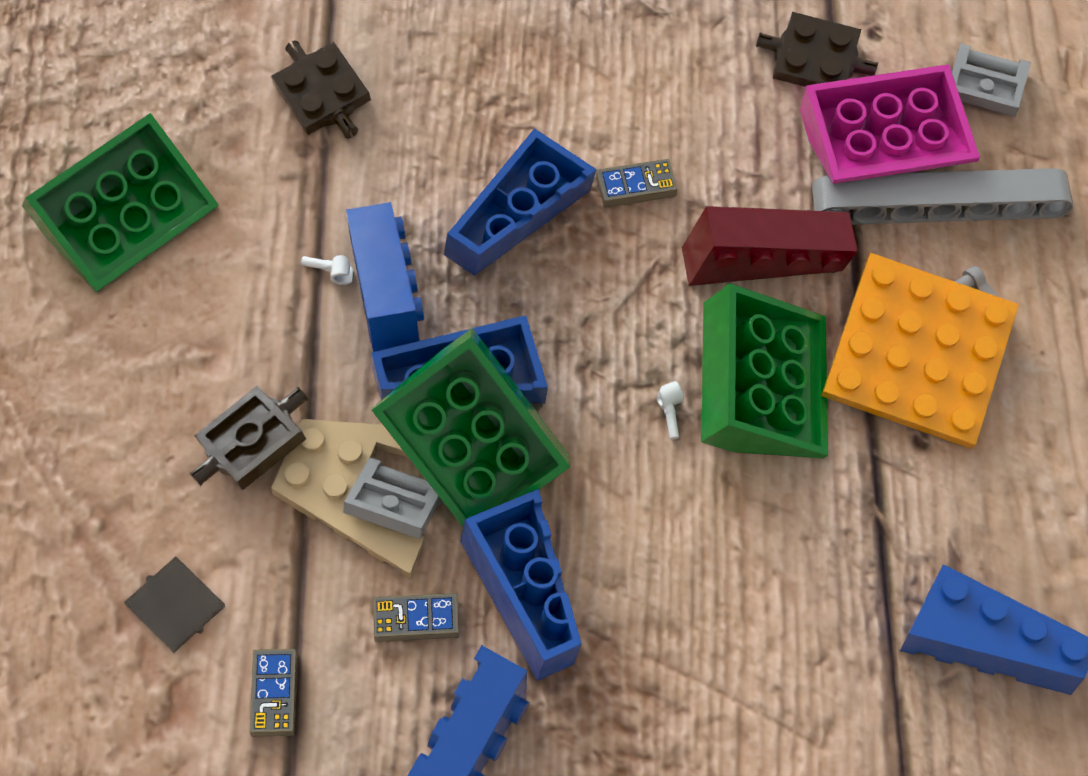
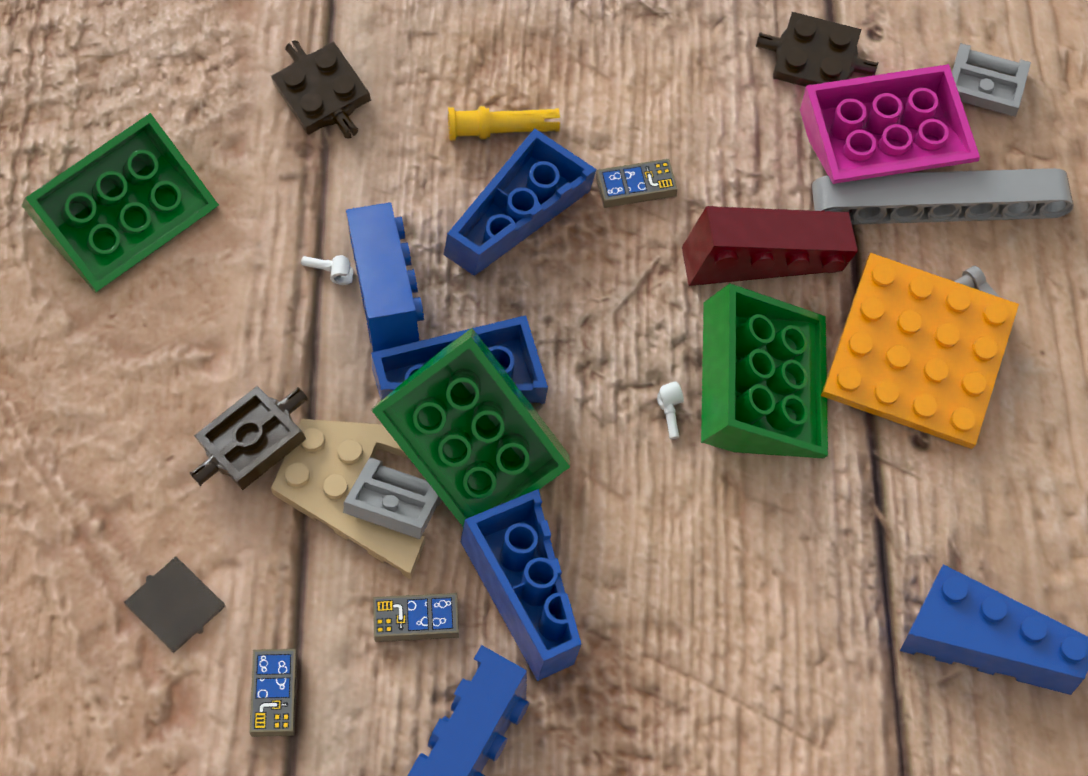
none -> yellow pin [448,106,560,141]

